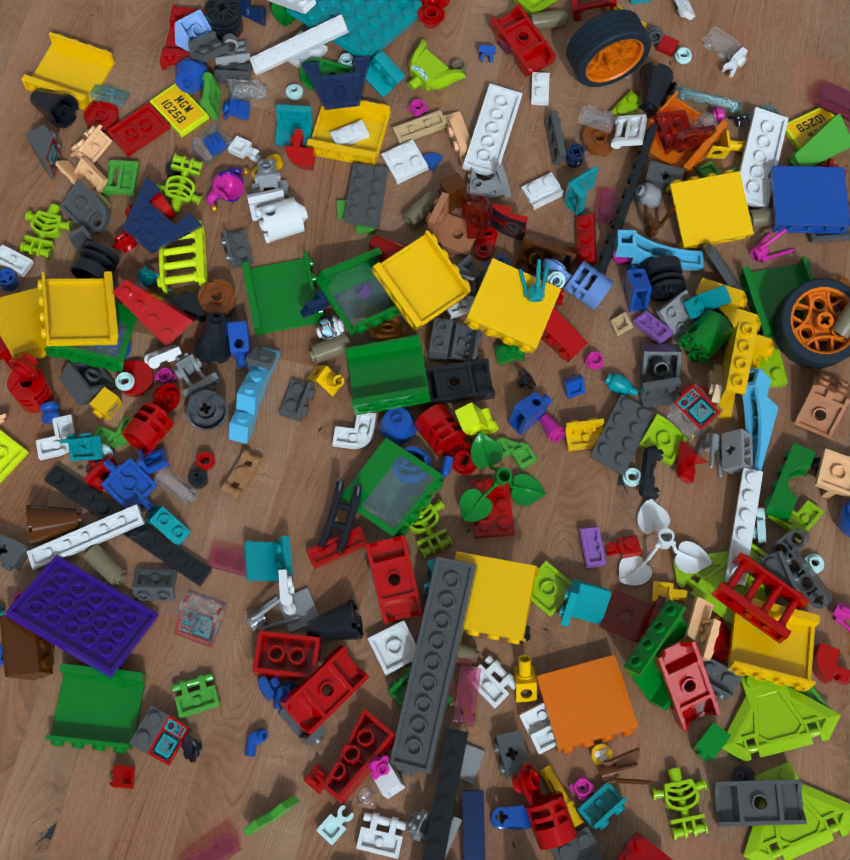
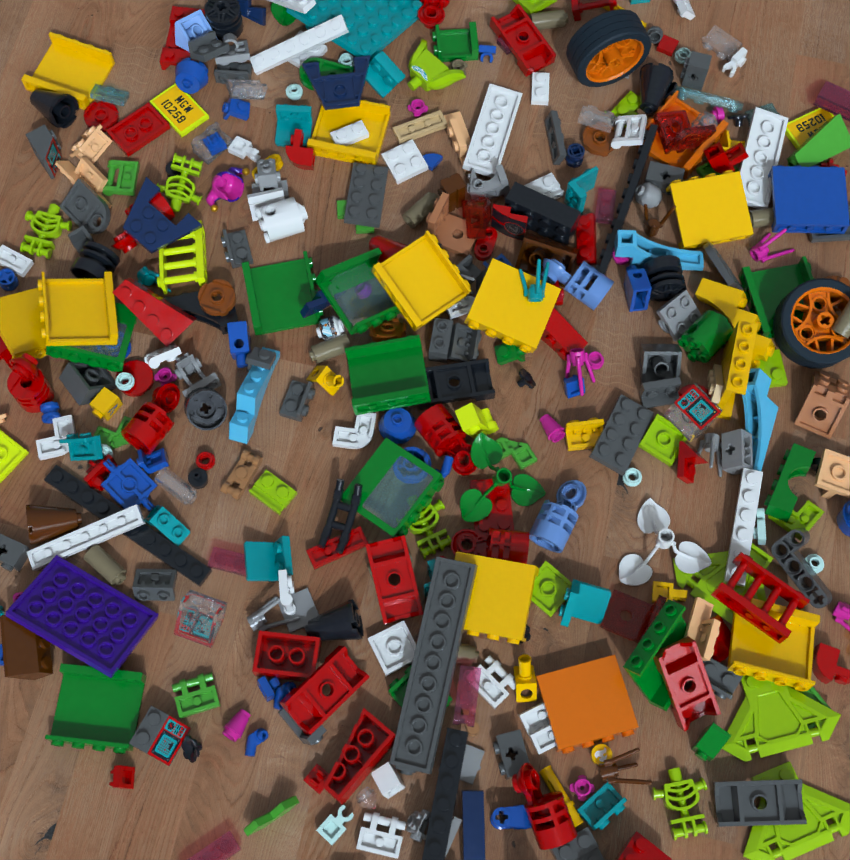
black cone [194,311,231,364] -> none
bright green plate [200,72,221,120] -> none
dark pink plate [369,755,390,780] -> none
blue torso [508,392,552,436] -> none
light aqua plate [547,271,565,288] -> none
medium lavender plate [579,526,606,568] -> none
teal plant [604,373,638,396] -> none
red plate [605,535,642,559] -> none
tan slope [610,311,634,336] -> none
medium lavender plate [633,310,673,344] -> none
black piece [639,445,664,501] -> none
teal bracket [684,285,732,319] -> none
black tile [732,765,755,781] -> none
dark grey bracket [759,550,800,589] -> none
none -> dark pink cone [222,709,251,742]
none -> lime plate [249,470,297,515]
none -> green panel [432,22,479,62]
none -> red cylinder [451,527,529,564]
none -> black piece [505,182,581,245]
none -> medium blue cylinder [529,480,587,553]
none -> dark pink plant [565,348,596,396]
none -> dark grey brick [680,51,712,91]
none -> red brick [704,142,749,174]

